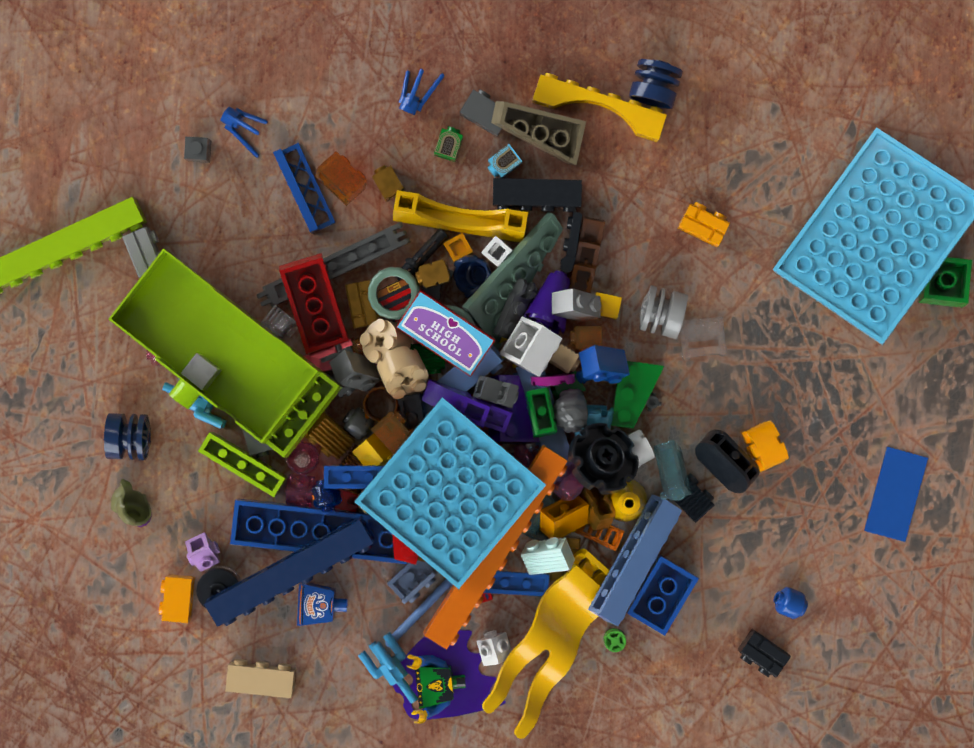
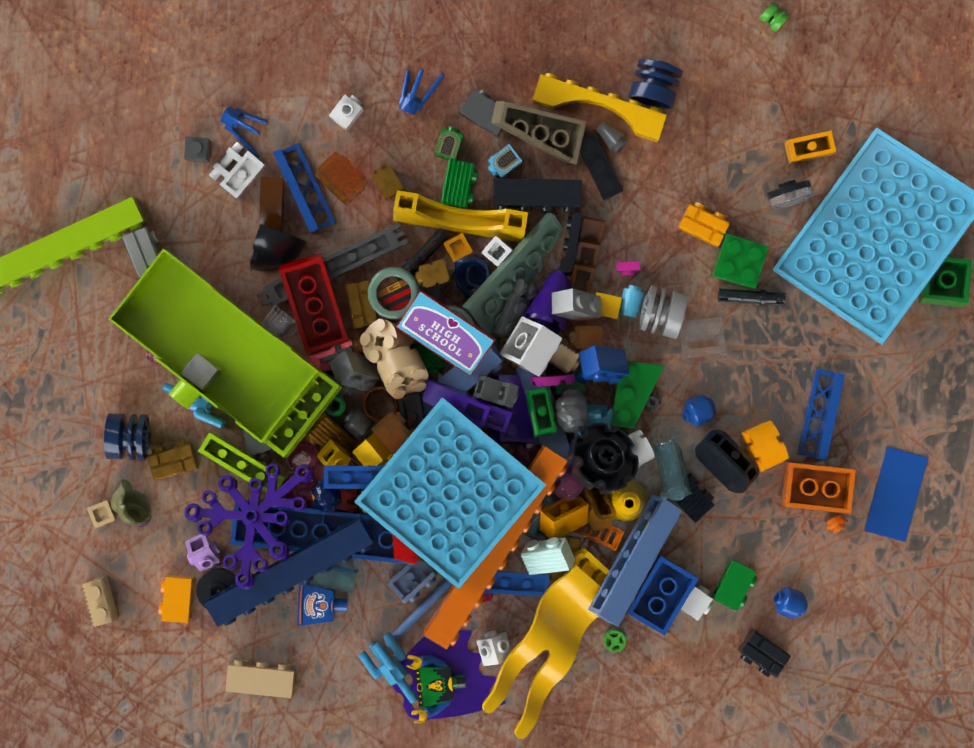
none -> tan brick [82,576,119,627]
none -> tan plate [87,499,117,528]
none -> pearl gold brick [147,440,199,481]
none -> dark purple plant [184,464,314,589]
none -> white plate [209,142,265,199]
none -> black brick [250,224,306,271]
none -> reddish brown slope [259,177,285,232]
none -> clear light blue brick [310,565,359,594]
none -> yellow brick [317,439,352,465]
none -> green brick [325,395,346,417]
none -> white brick [329,95,364,131]
none -> green brick [441,159,478,209]
none -> black plate [579,132,623,201]
none -> dark grey cone [596,121,629,153]
none -> dark pink plate [616,261,640,276]
none -> medium azure brick [619,285,645,318]
none -> white brick [681,584,713,621]
none -> blue head [682,395,716,427]
none -> green brick [710,233,769,290]
none -> green brick [711,558,757,611]
none -> black pin [718,288,786,307]
none -> bright green wheel [759,1,790,32]
none -> clear piece [767,180,814,210]
none -> orange brick [781,461,856,514]
none -> light orange brick [784,130,836,164]
none -> blue fence [797,369,845,461]
none -> orange plate [826,515,848,533]

